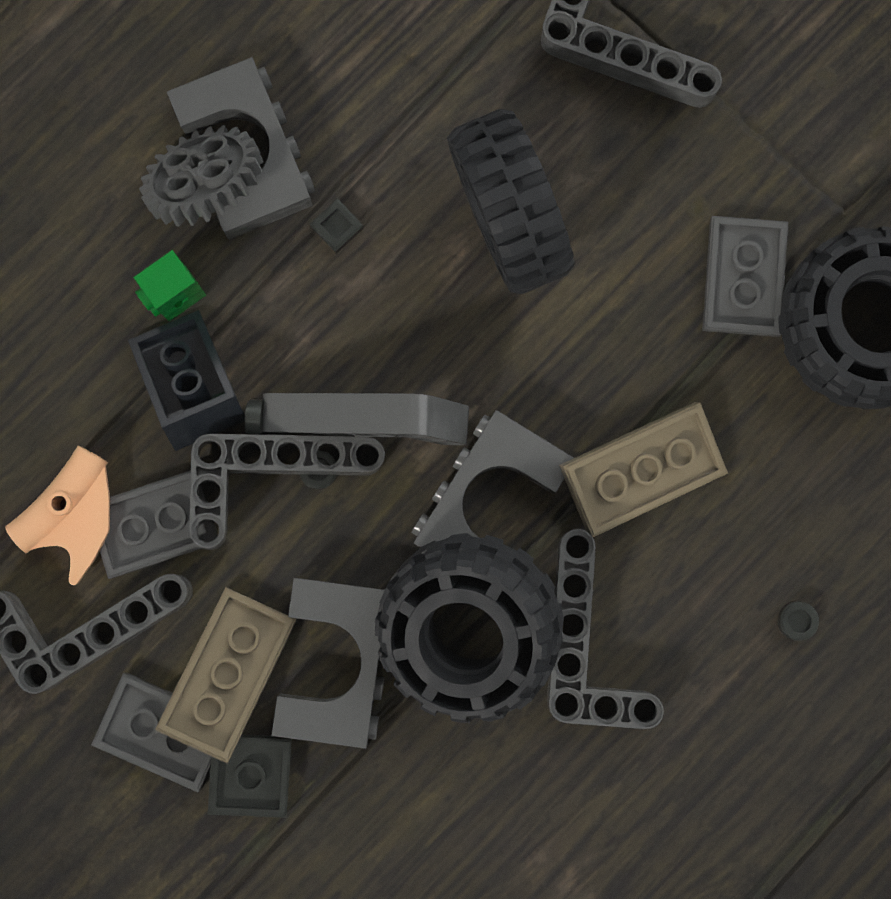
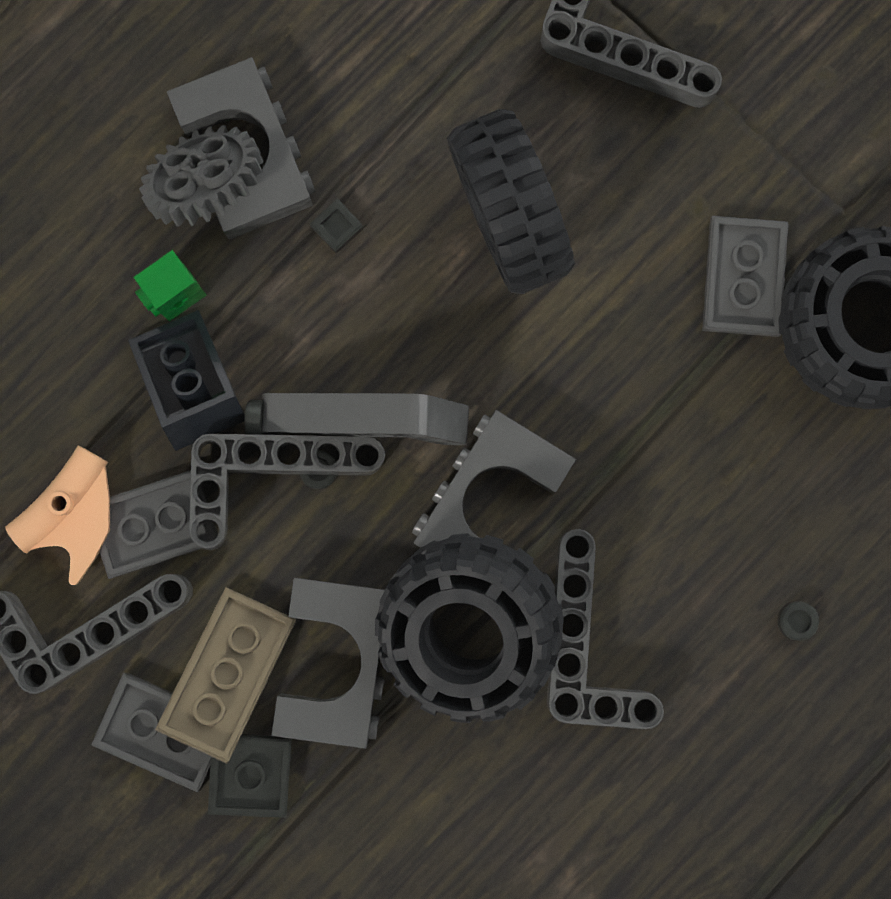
dark tan tile [559,402,728,537] -> none

